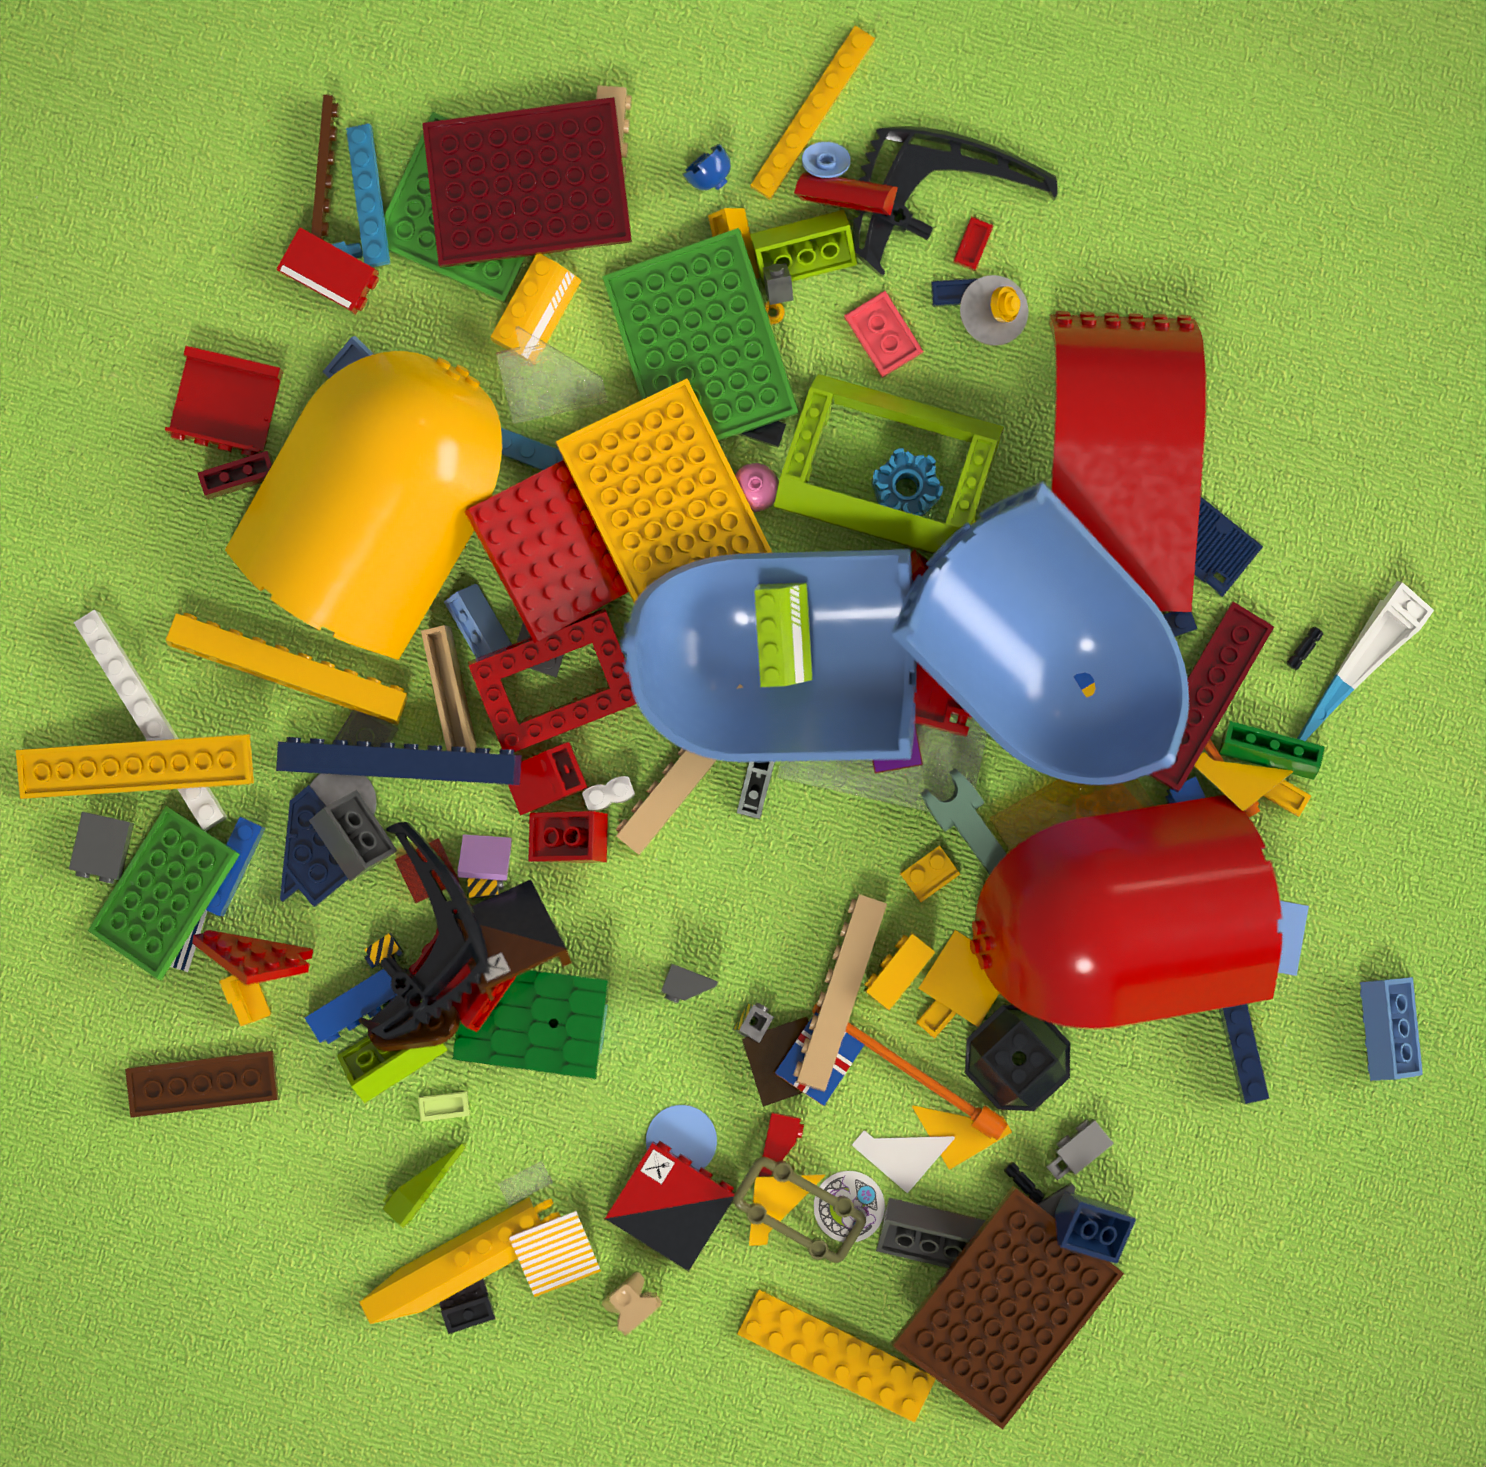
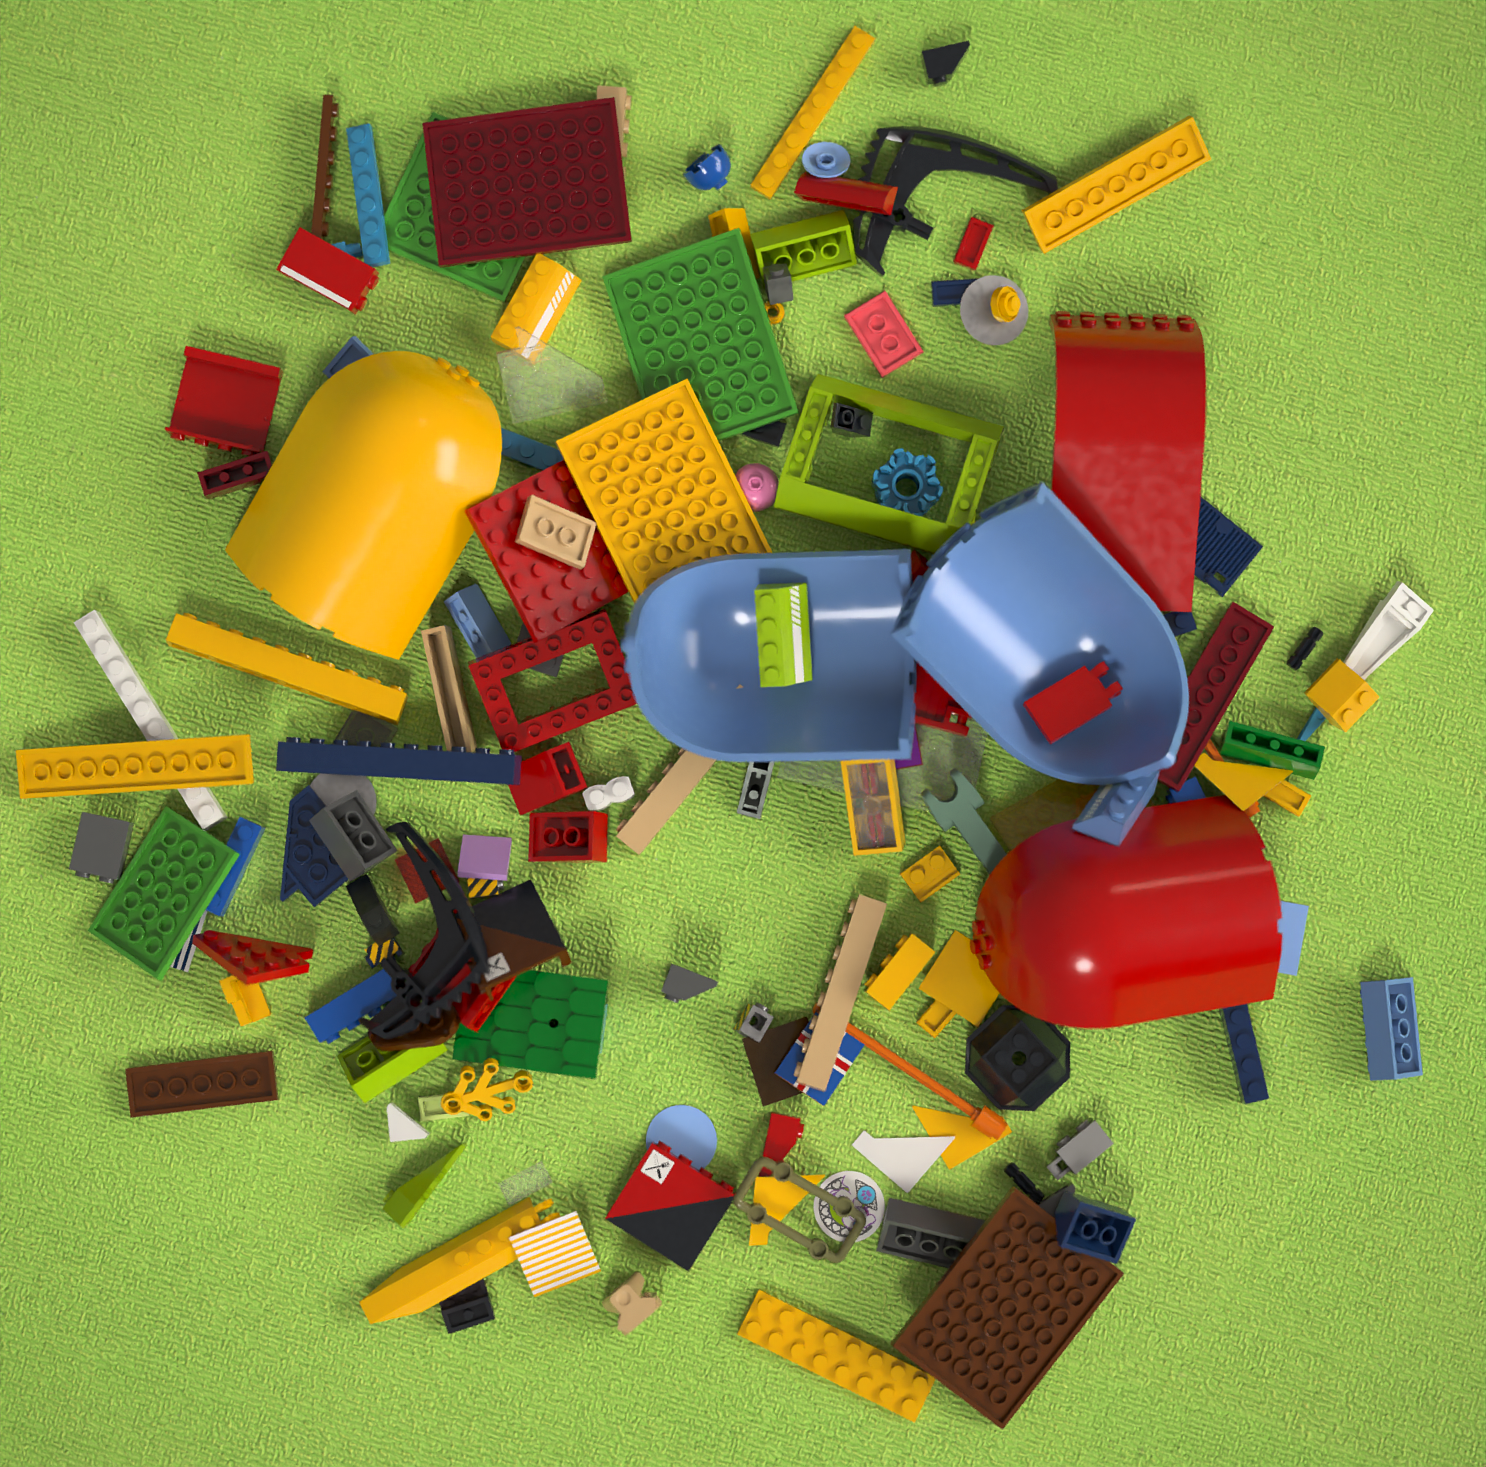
none -> pearl dark grey slope [346,874,400,946]
none -> white slope [387,1102,430,1142]
none -> yellow plant [441,1058,533,1121]
none -> tan plate [515,495,597,569]
none -> black slope [831,403,873,438]
none -> clear brick [841,759,906,856]
none -> black slope [921,40,970,87]
none -> yellow plate [1022,115,1211,254]
none -> red tile [1023,661,1123,745]
none -> medium blue slope [1072,770,1160,846]
none -> yellow slope [1304,658,1379,732]

